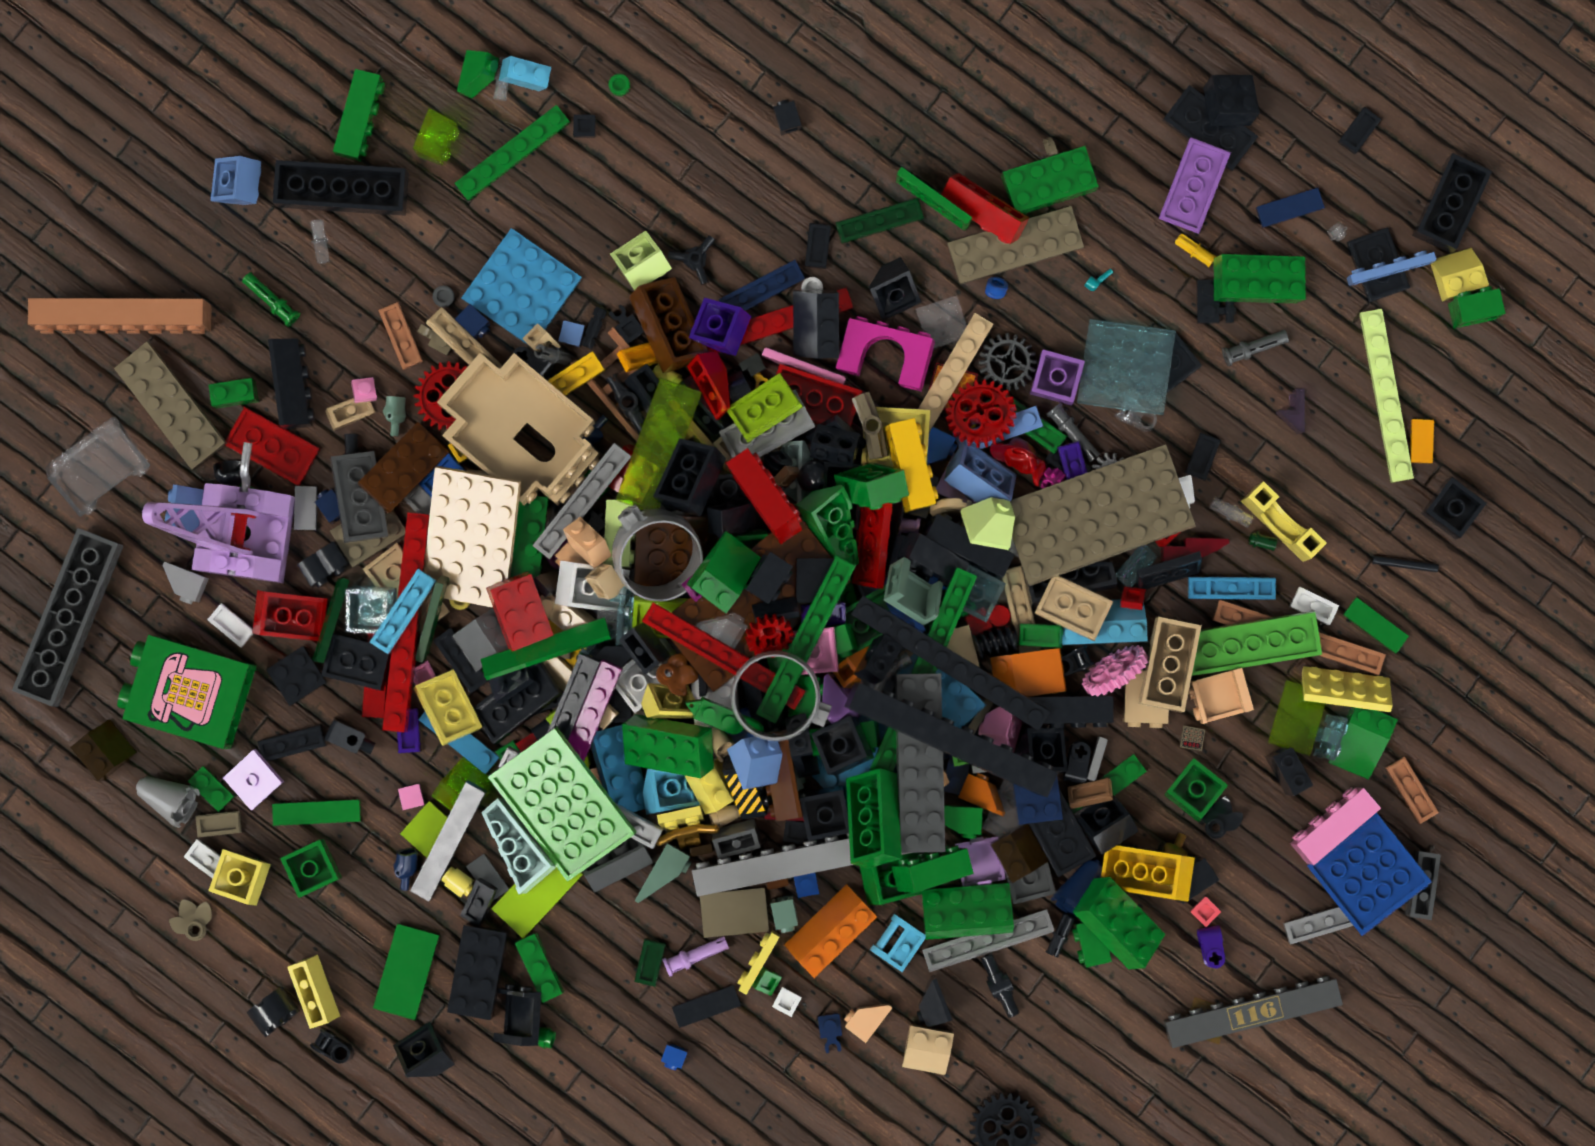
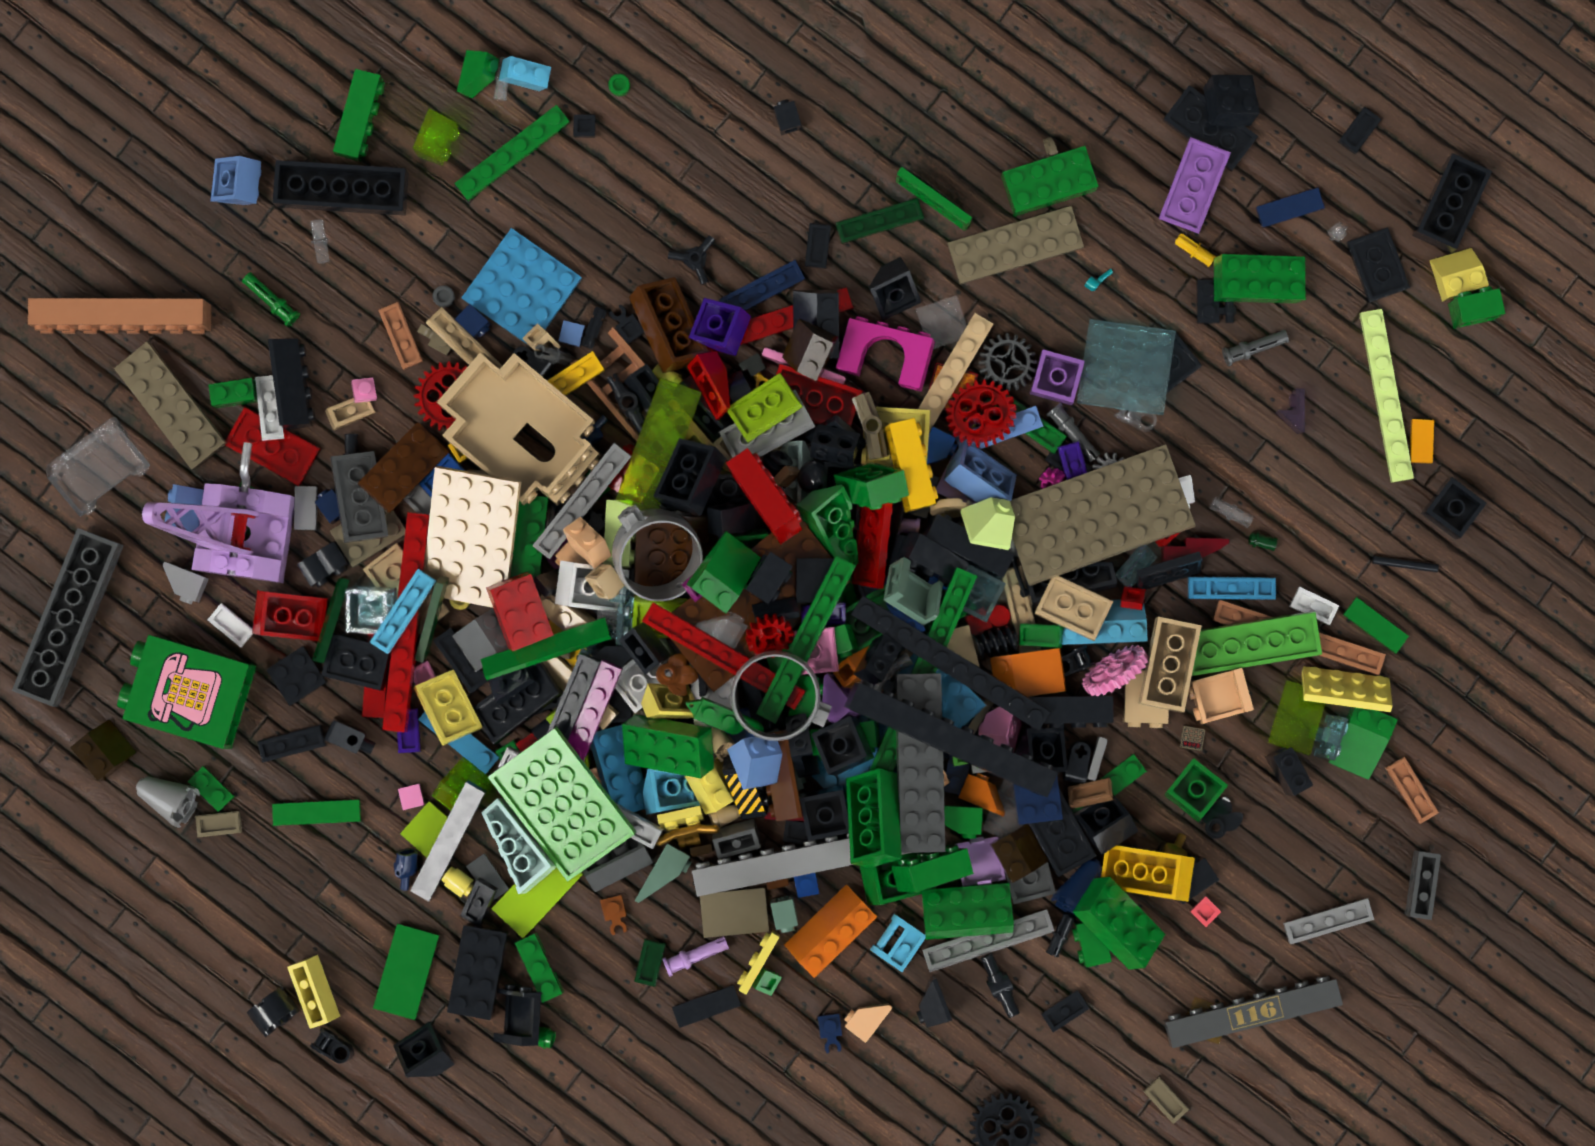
dark tan plate [169,899,212,941] -> none
white plate [184,839,221,879] -> none
light yellow slope [209,849,271,906] -> none
black hair [213,460,242,486] -> none
plate [223,749,284,811] -> none
green brick [280,839,342,898] -> none
sand green piece [382,396,406,436] -> none
yellowish green slope [610,231,672,291] -> none
light orange tile [617,342,658,372] -> none
blue plate [661,1043,688,1070] -> none
white plate [772,987,802,1017] -> none
white tile [801,277,823,290] -> none
tan slope [902,1023,954,1075] -> none
red brick [941,173,1029,244] -> none
blue tile [985,277,1008,299] -> none
red hair [990,437,1046,486] -> none
black tile [1185,433,1221,481] -> none
dark purple piece [1197,925,1225,968] -> none
light yellow arch [1241,481,1326,562] -> none
bright pink brick [1290,787,1381,865] -> none
blue plate [1307,812,1432,936] -> none
medium blue plate [1347,250,1436,286] -> none
none -> white plate [255,375,284,441]
none -> dark orange plate [600,894,627,935]
none -> dark brown slope [782,318,839,381]
none -> black hinge [1011,555,1029,598]
none -> black plate [1040,990,1090,1032]
none -> dark tan tile [1143,1076,1189,1124]

